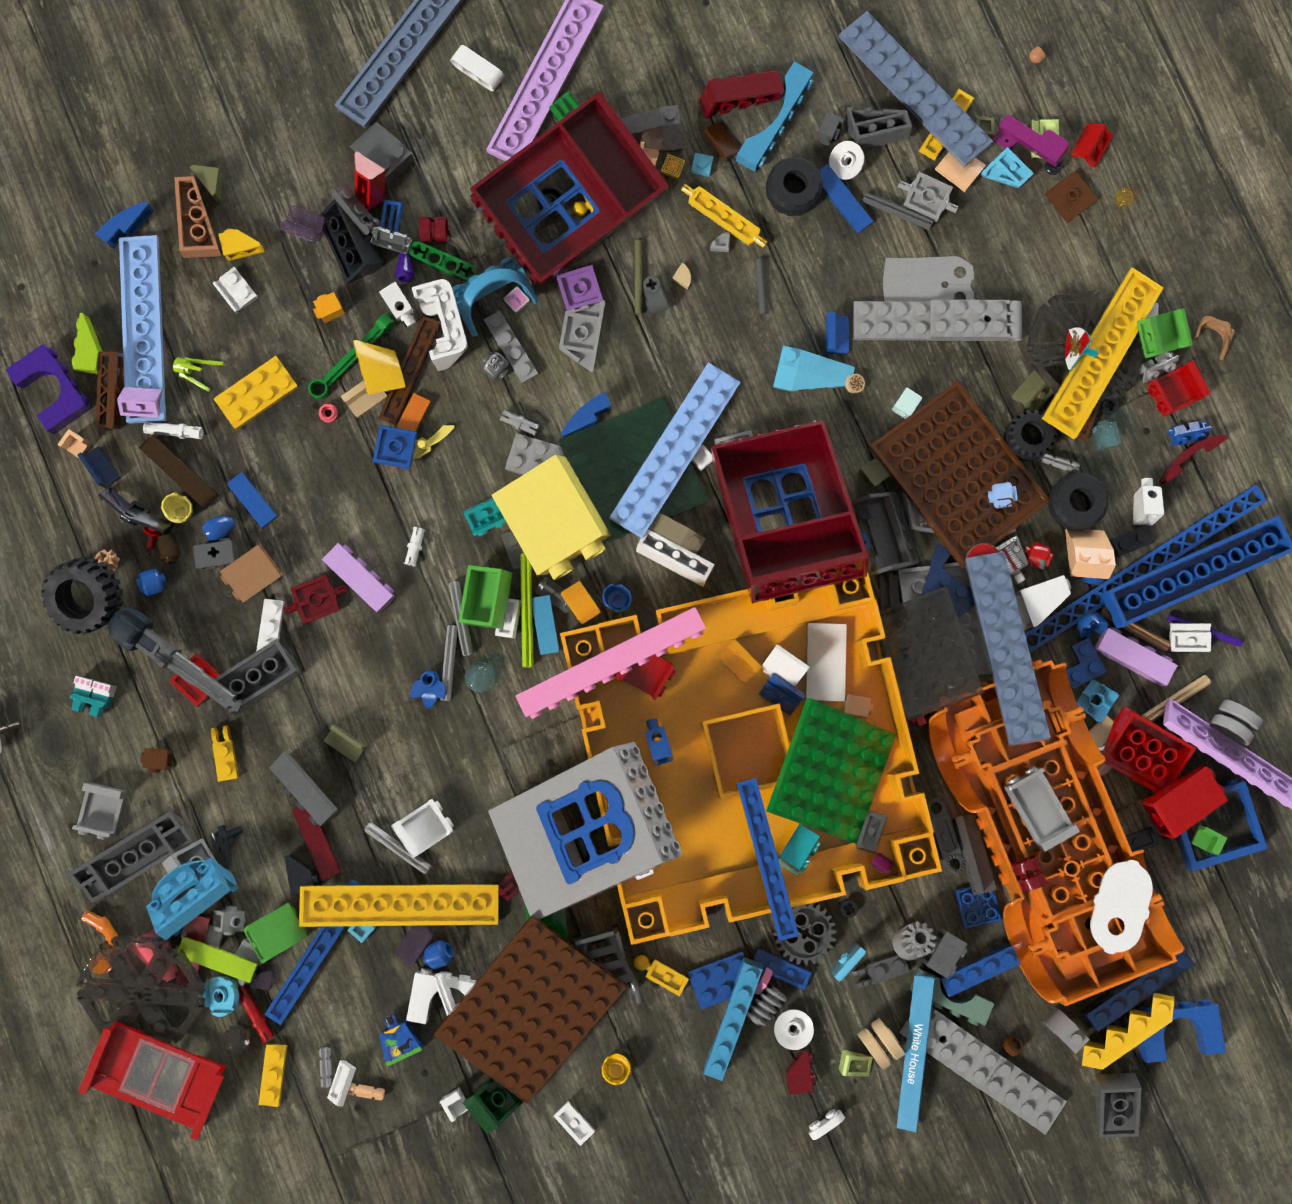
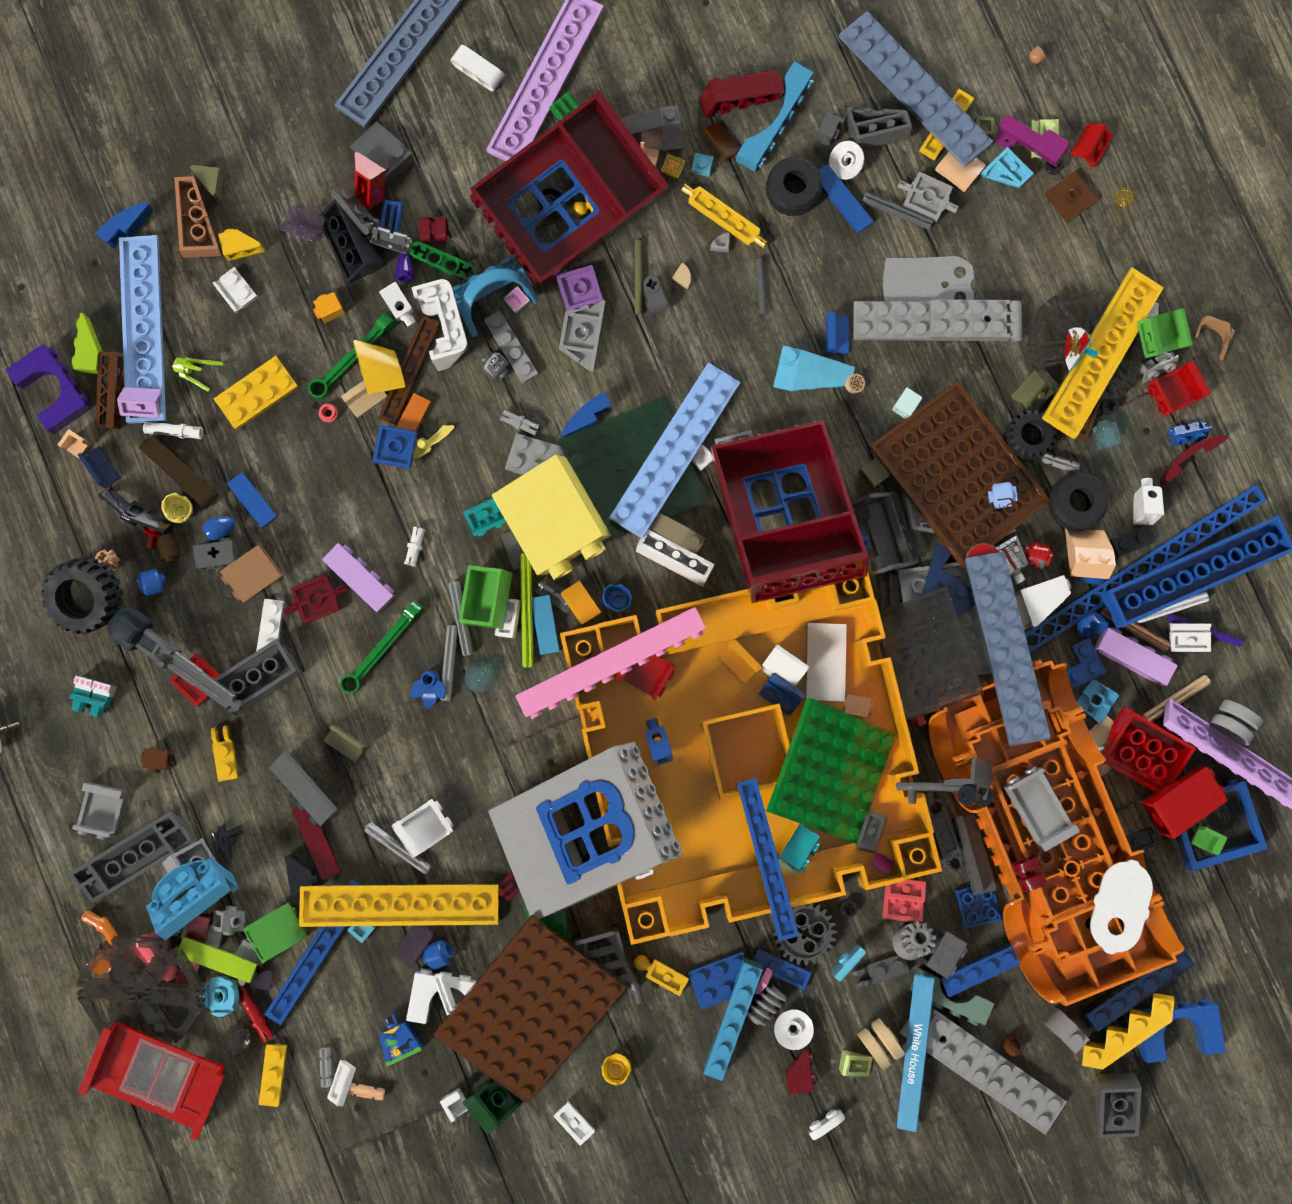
none -> green piece [340,600,424,694]
none -> coral slope [882,880,926,923]
none -> dark grey hand [896,758,994,806]
none -> white axle [1136,592,1209,623]

